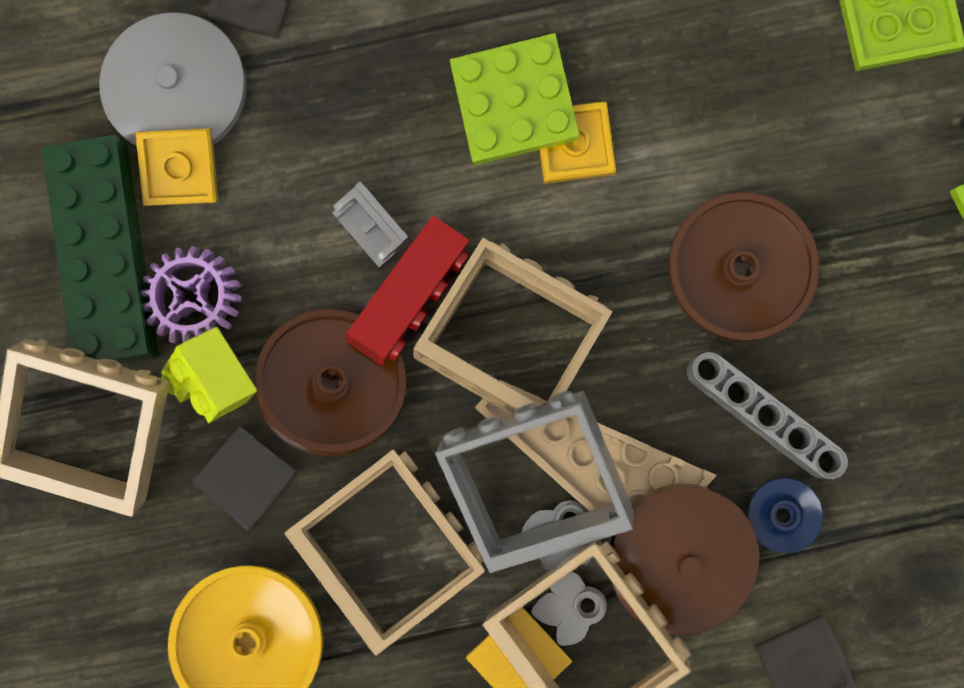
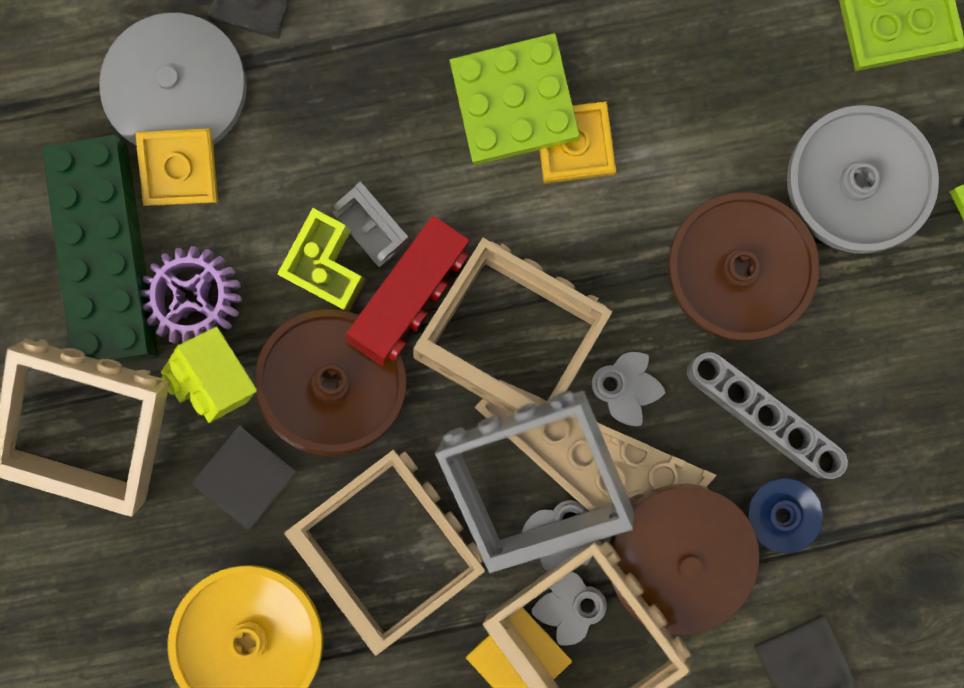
none -> neon yellow brick [277,208,366,312]
none -> light grey plate [592,352,665,426]
none -> light grey dish [787,105,939,254]

